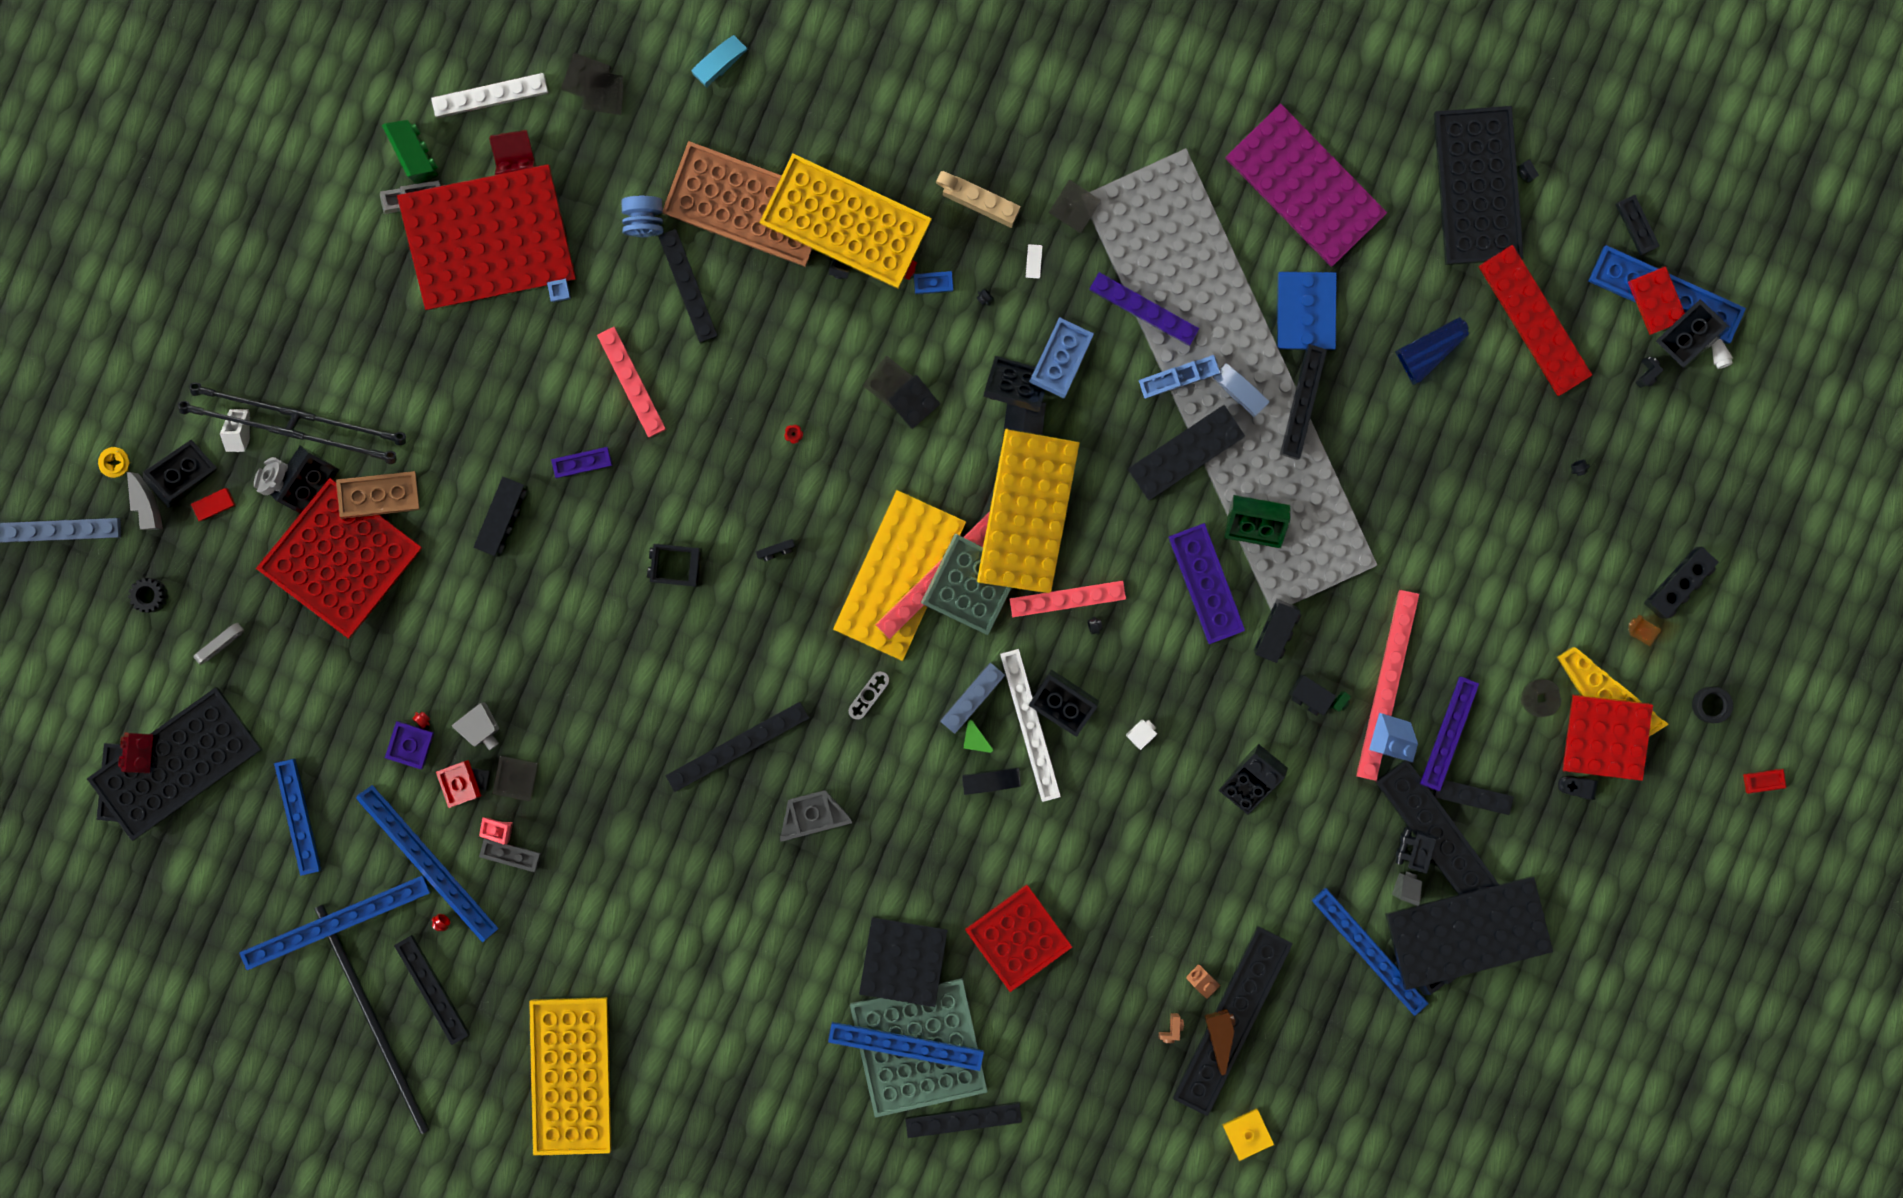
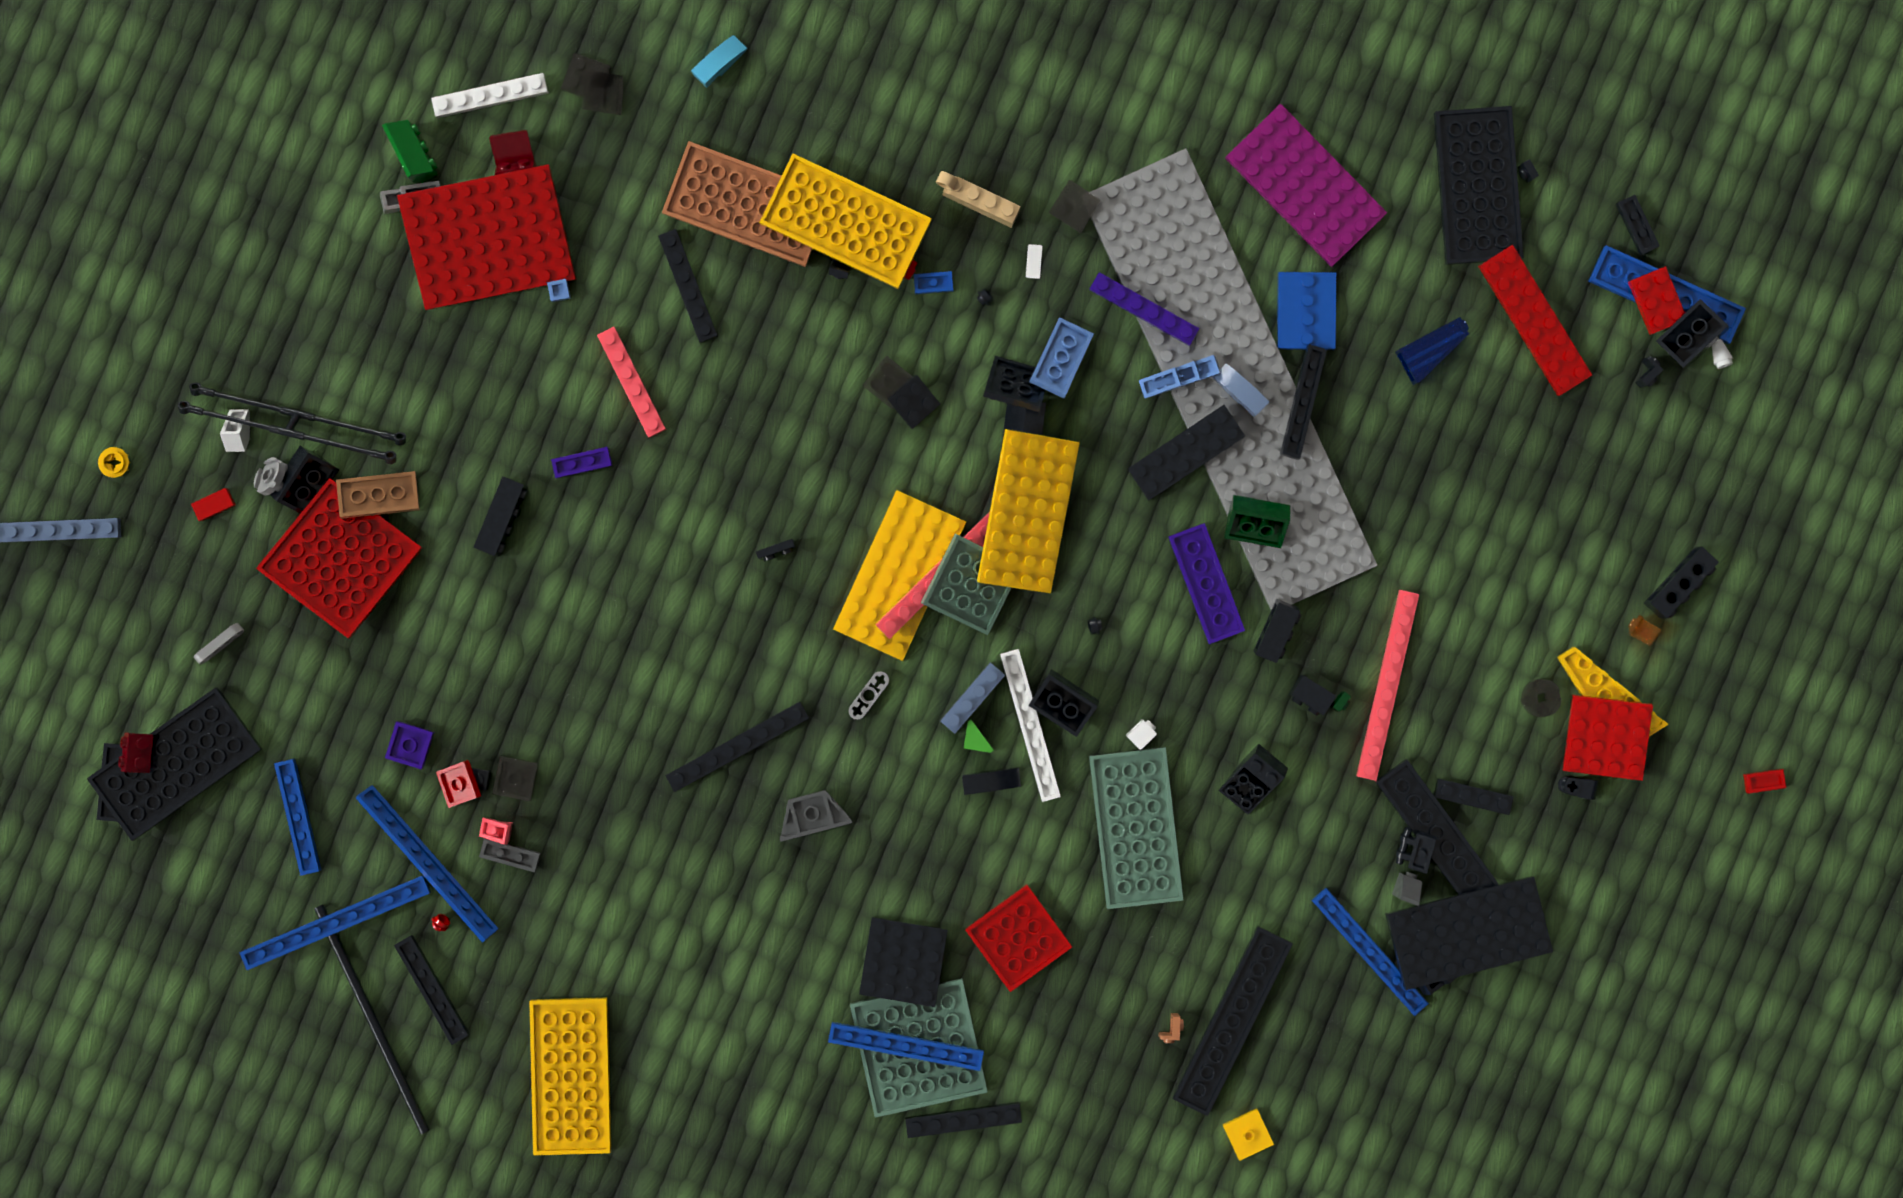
light grey slope [127,472,163,530] -> none
black tyre [128,578,168,613] -> none
black slope [143,440,217,508] -> none
red plate [412,712,430,729] -> none
light grey torso [452,702,499,751] -> none
medium blue wheel [621,196,663,237] -> none
black window [647,544,702,587] -> none
red plate [784,425,803,444] -> none
coral plate [1009,581,1126,618] -> none
nougat bracket [1186,965,1221,999] -> none
reddish brown slope [1204,1009,1236,1075] -> none
medium blue slope [1369,713,1418,762] -> none
dark purple plate [1420,677,1479,791] -> none
black plate [1571,459,1590,476] -> none
black tyre [1692,687,1733,723] -> none
none -> sand green plate [1089,747,1183,909]

